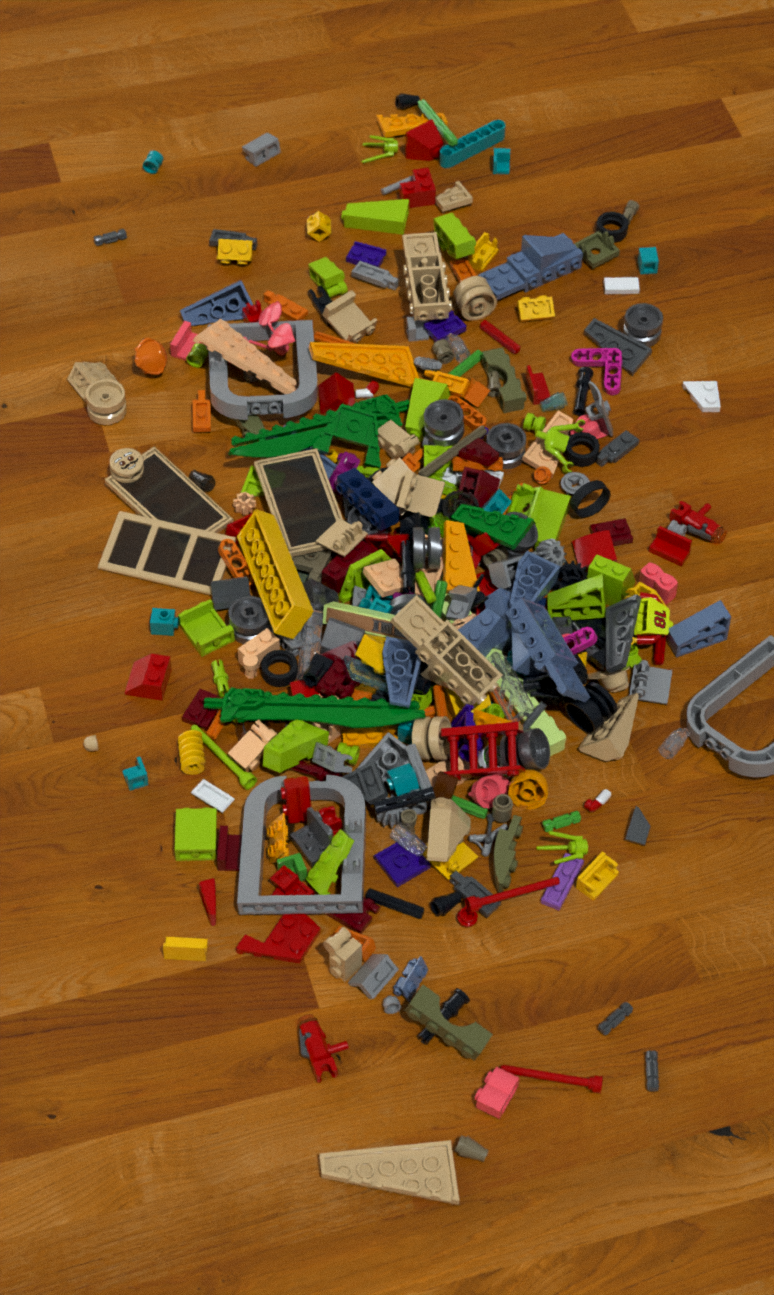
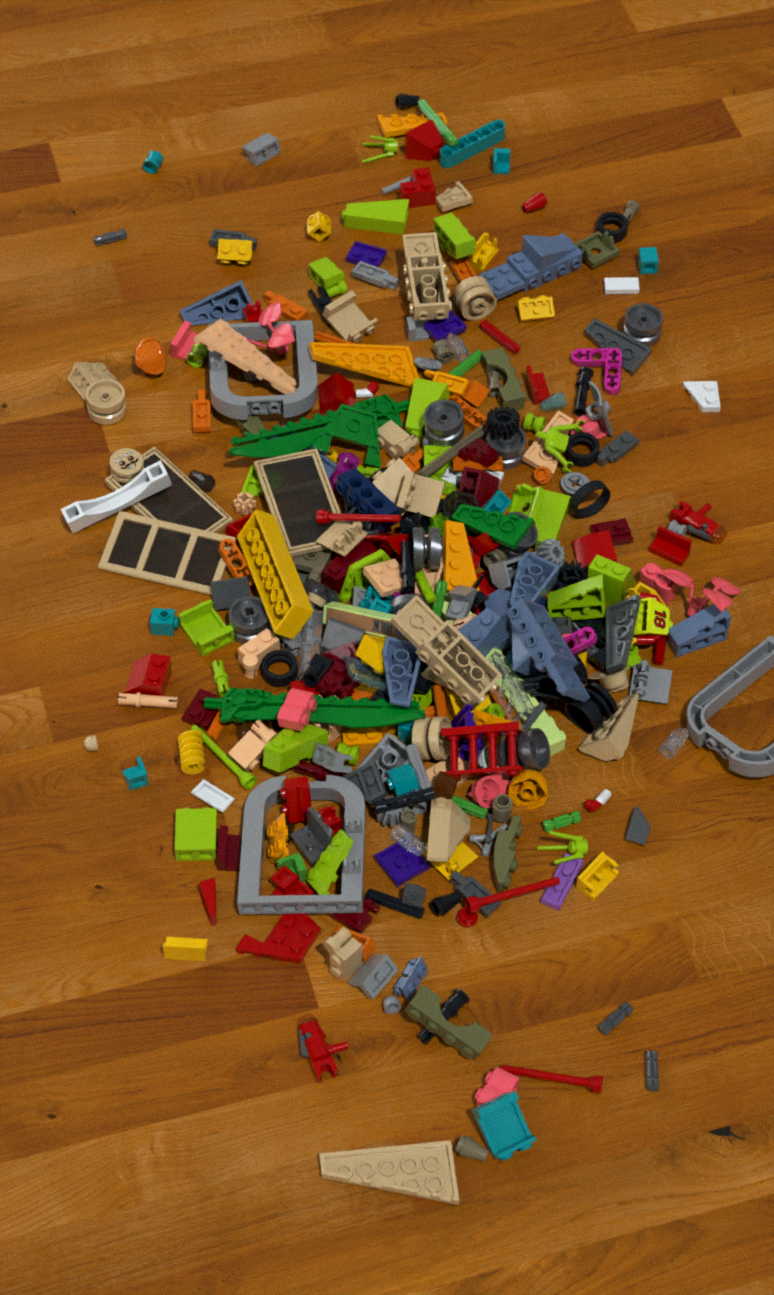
none -> white arch [61,460,172,533]
none -> light nougat pin [118,692,178,709]
none -> coral brick [277,688,317,731]
none -> tan tile [307,592,326,607]
none -> red piece [316,509,401,524]
none -> dark grey bracket [402,883,427,908]
none -> teal panel [472,1091,537,1161]
none -> black tyre [487,406,520,438]
none -> red cone [522,192,547,213]
none -> coral plant [659,569,741,616]

